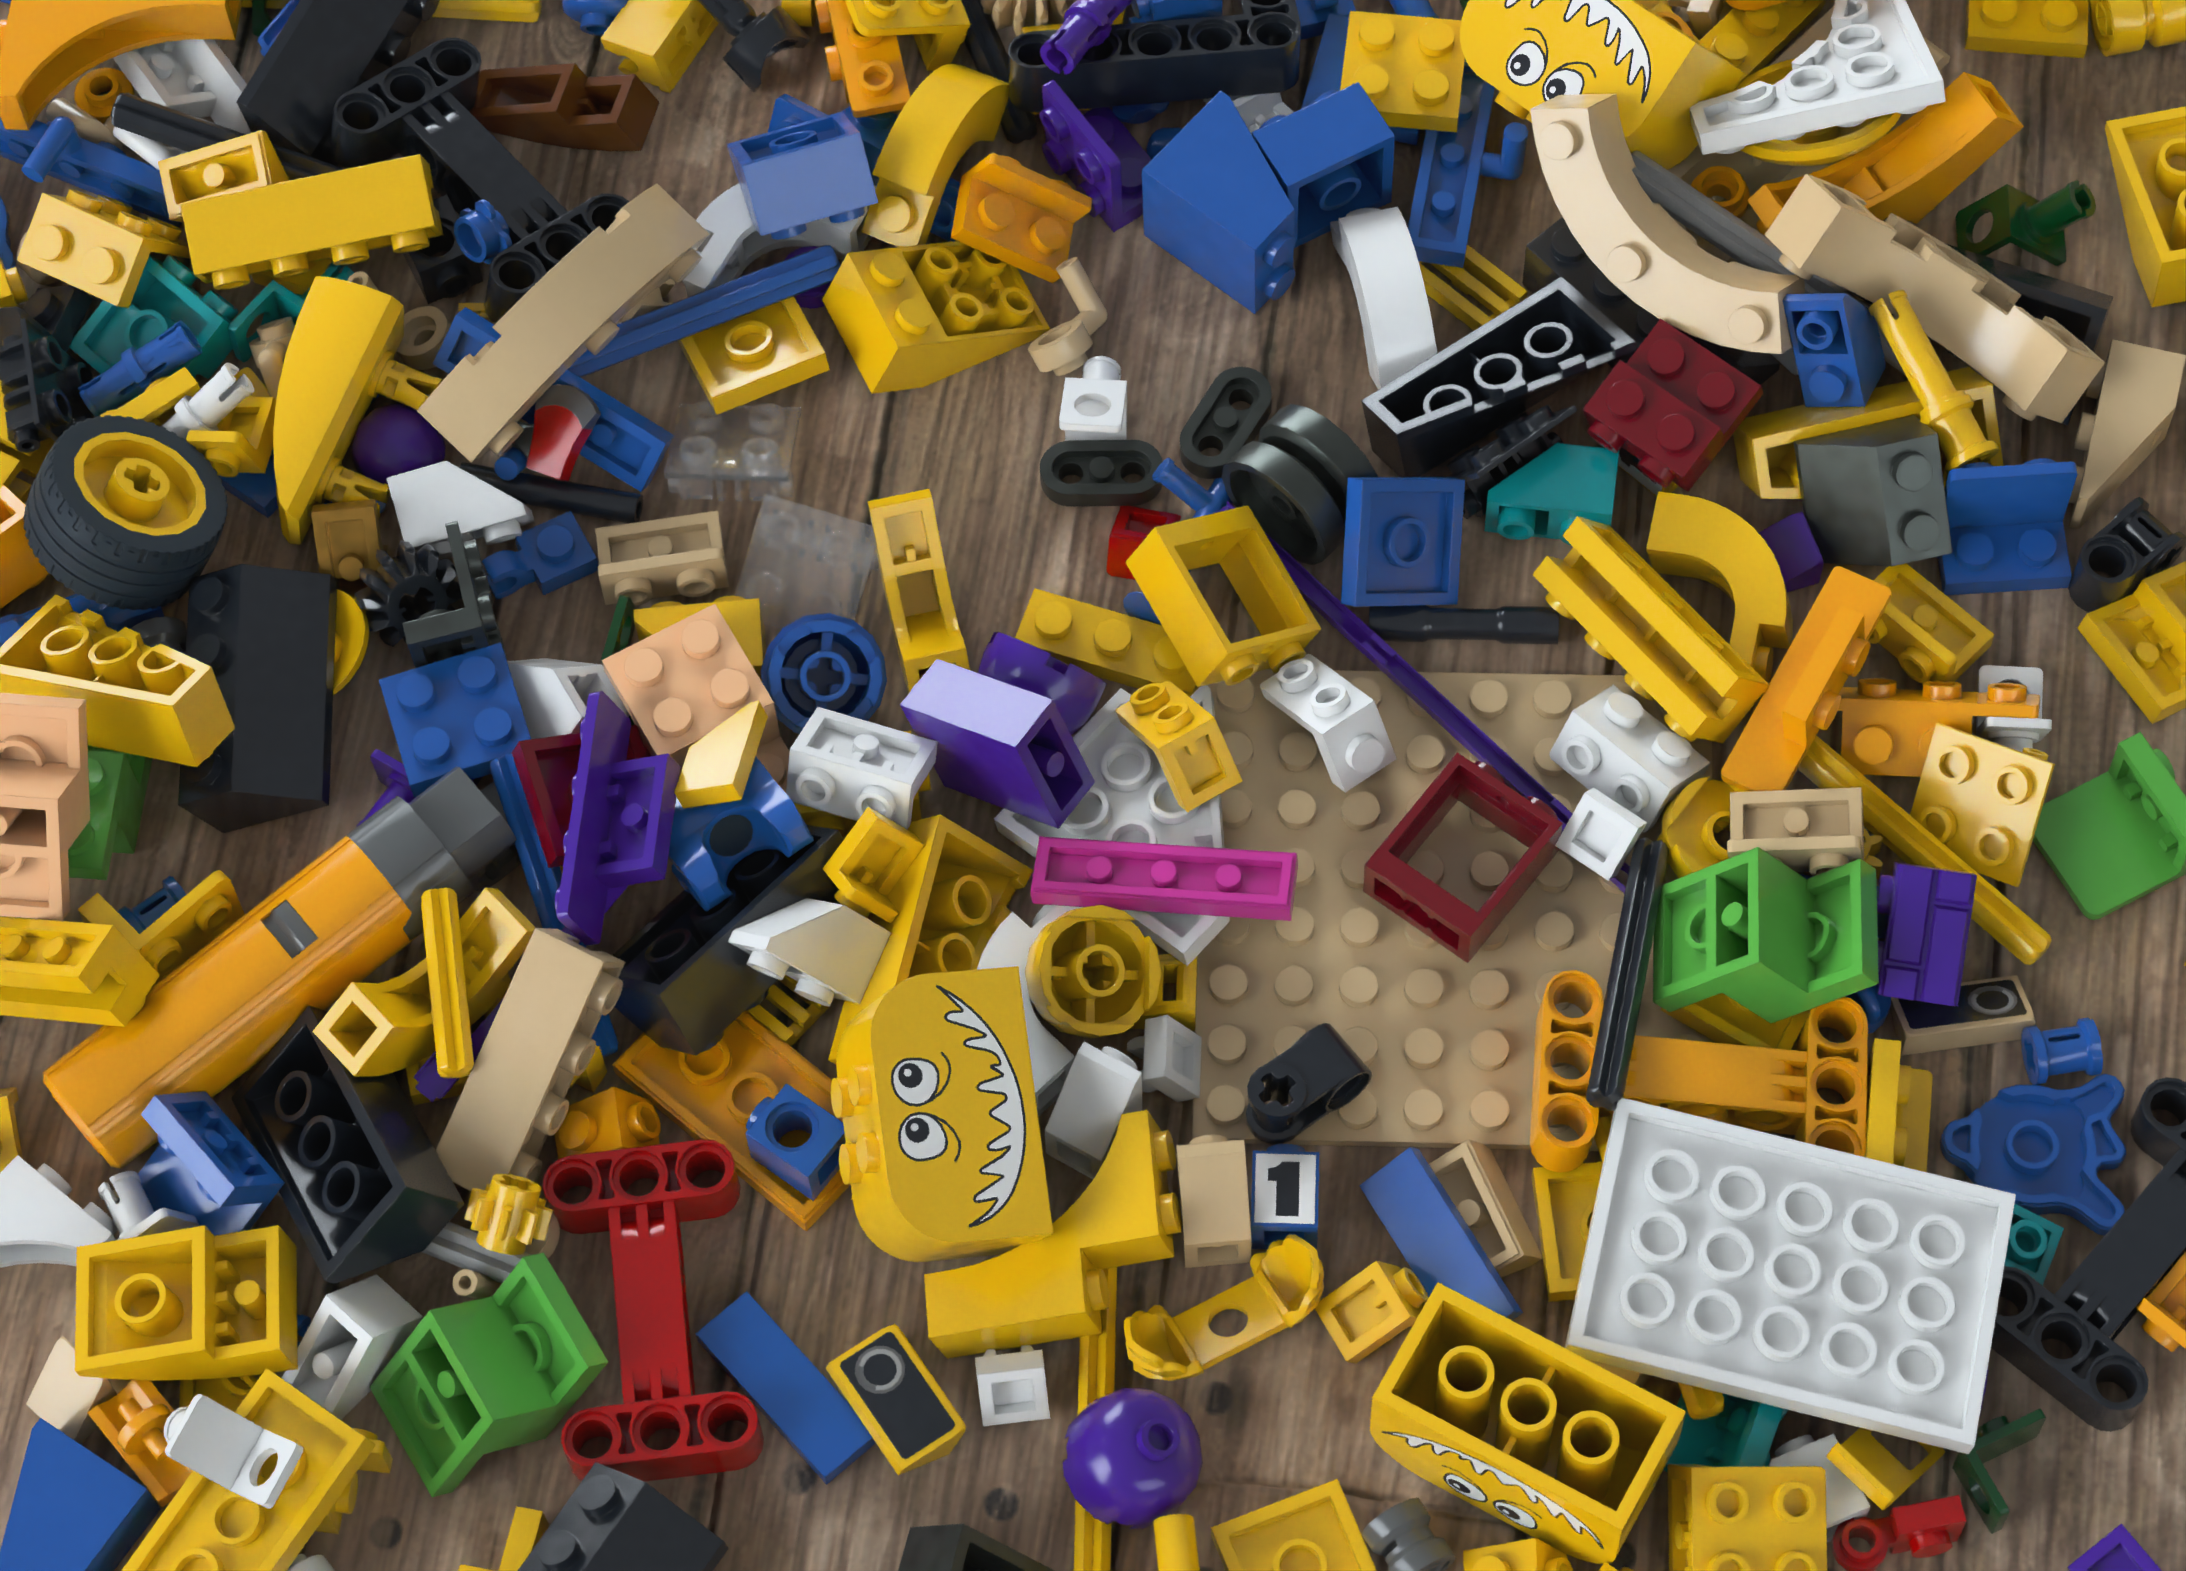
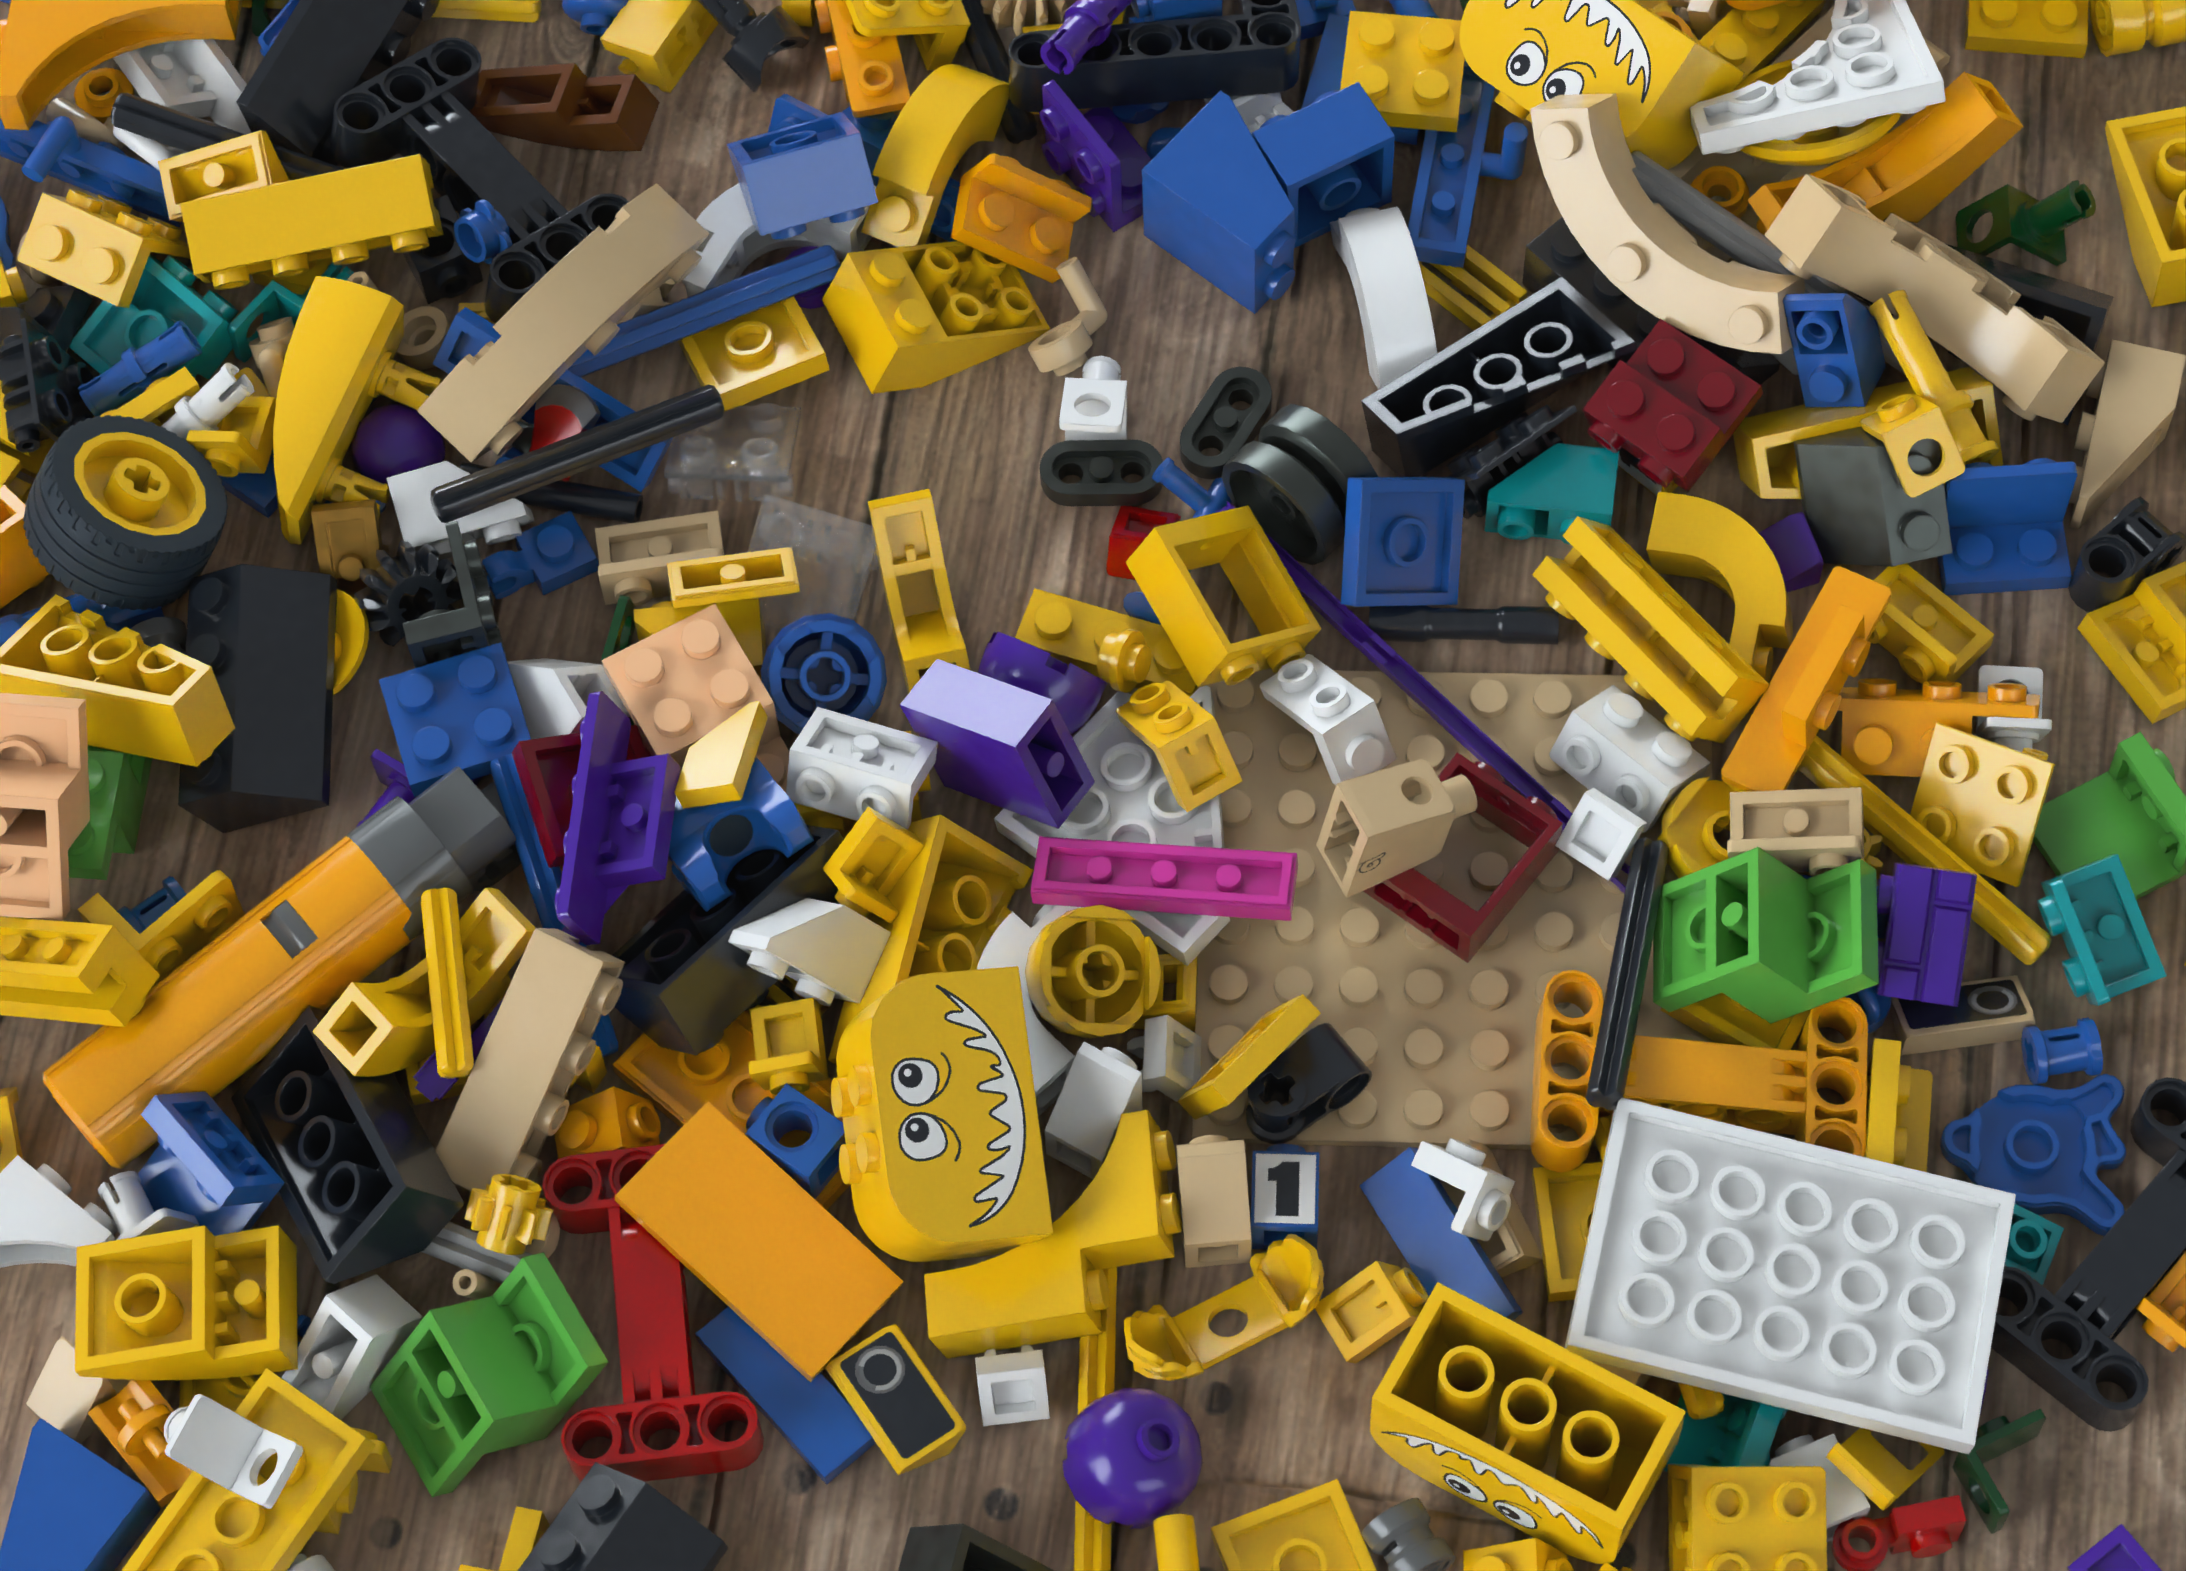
none -> black axle [430,385,724,523]
none -> light orange tile [615,1101,904,1383]
none -> yellow slope [667,547,800,608]
none -> yellow bracket [748,997,829,1095]
none -> yellow plate [1097,629,1152,693]
none -> yellow tile [1178,994,1321,1120]
none -> tan torso [1316,758,1477,898]
none -> white bracket [1411,1138,1515,1242]
none -> yellow bracket [1860,394,1965,498]
none -> teal bracket [2037,854,2167,1006]

